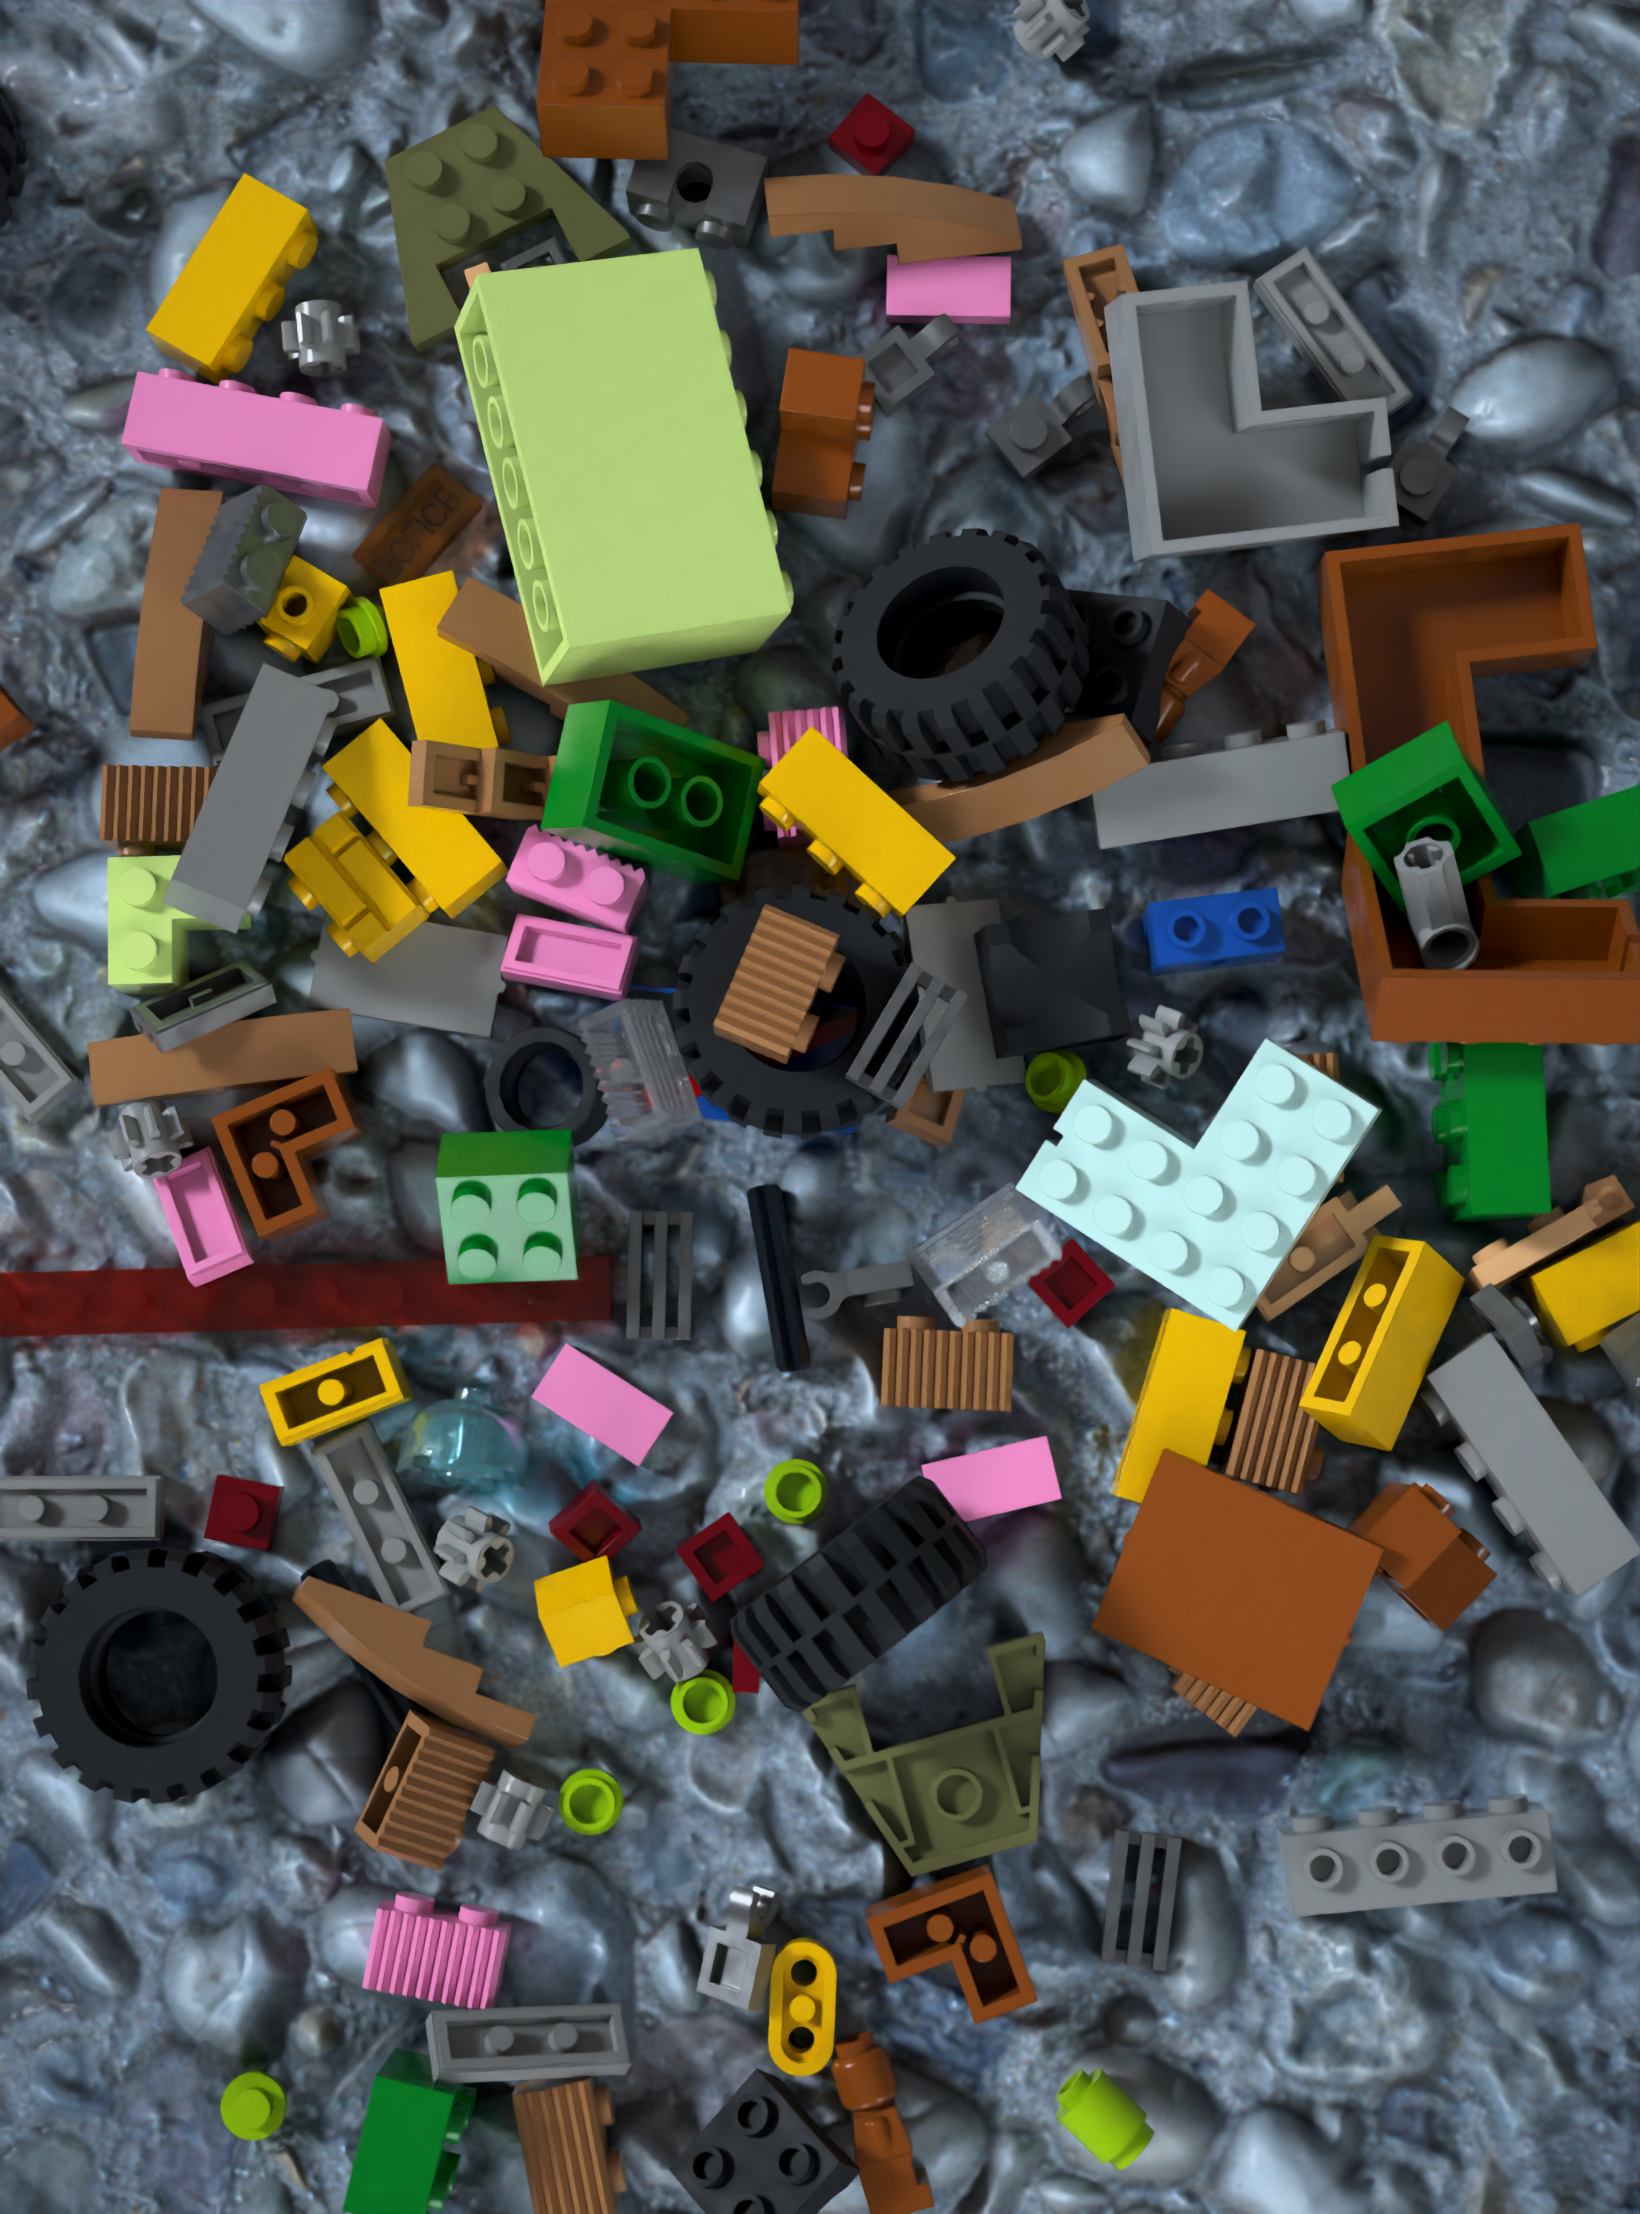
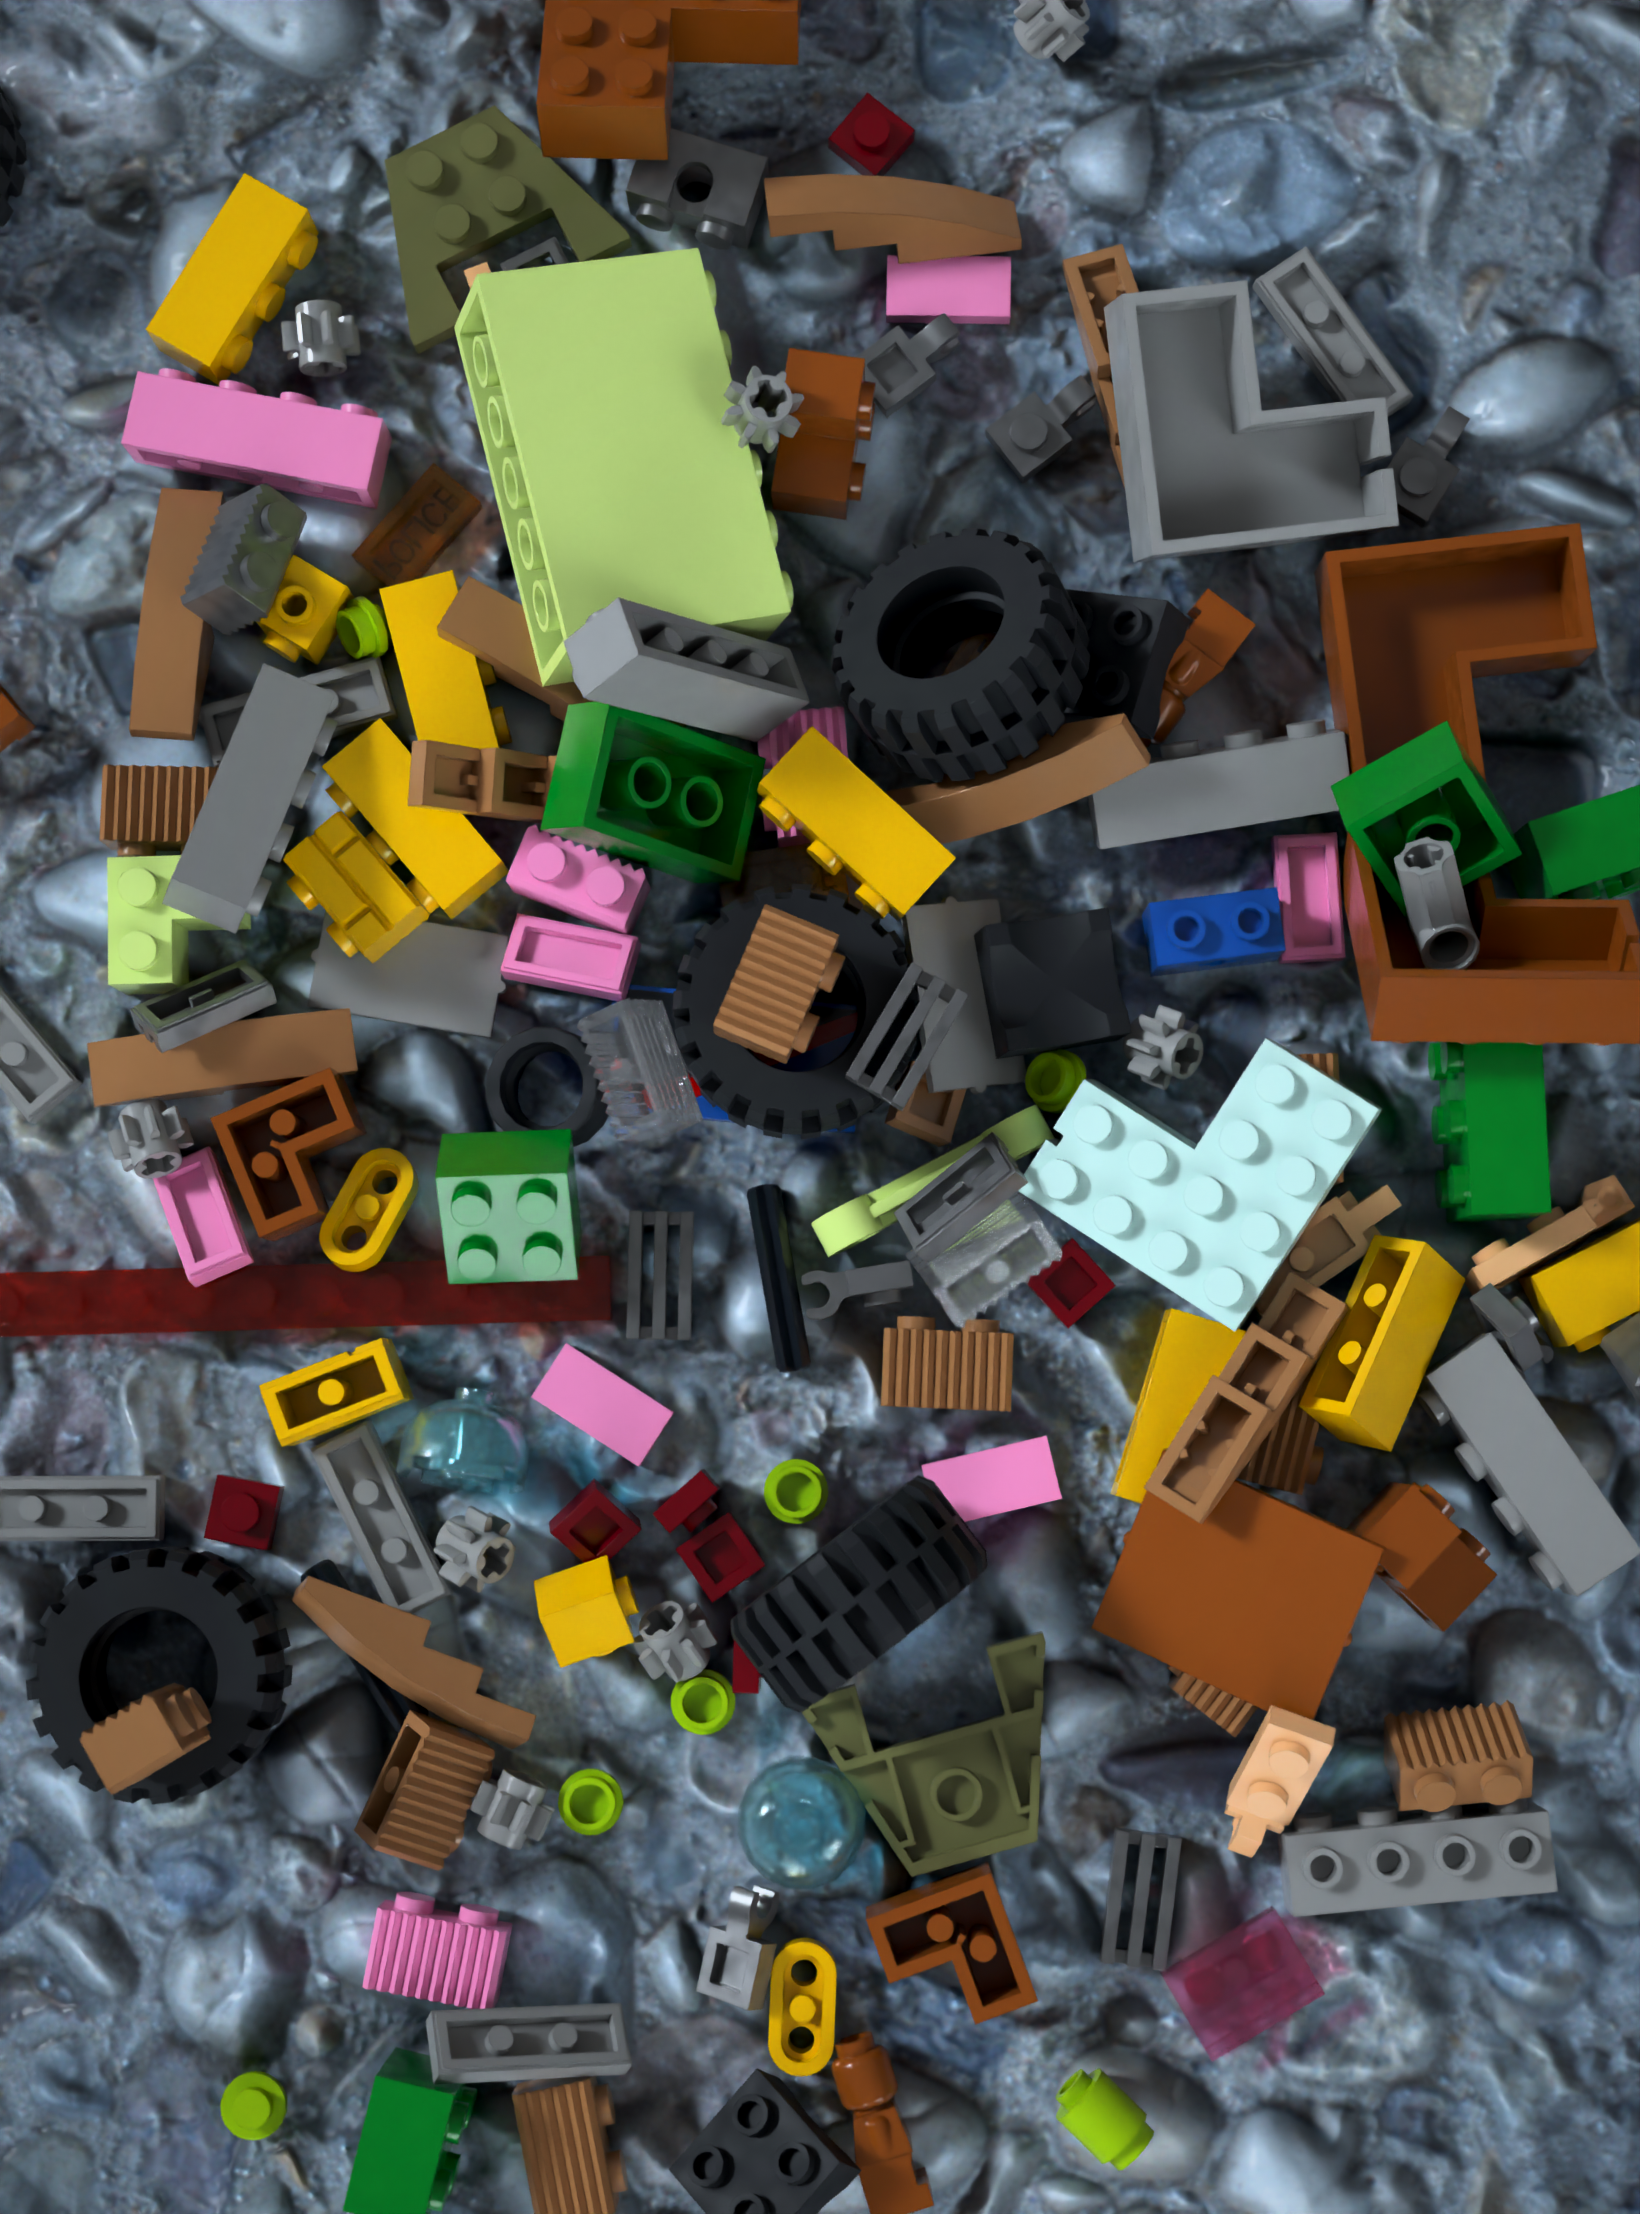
none -> medium nougat brick [80,1683,211,1795]
none -> yellow plate [319,1148,419,1272]
none -> light grey brick [563,597,810,742]
none -> dark red plate [653,1469,721,1534]
none -> light grey gear [721,366,804,453]
none -> clear light blue cylinder [737,1756,866,1889]
none -> yellowish green piece [811,1104,1055,1258]
none -> flat silver tile [894,1132,1028,1264]
none -> medium nougat slope [1144,1271,1350,1524]
none -> clear pink plate [1160,1906,1325,2062]
none -> light nougat hinge [1224,1705,1336,1858]
none -> bright pink tile [1271,832,1346,964]
none -> medium nougat brick [1384,1700,1533,1812]

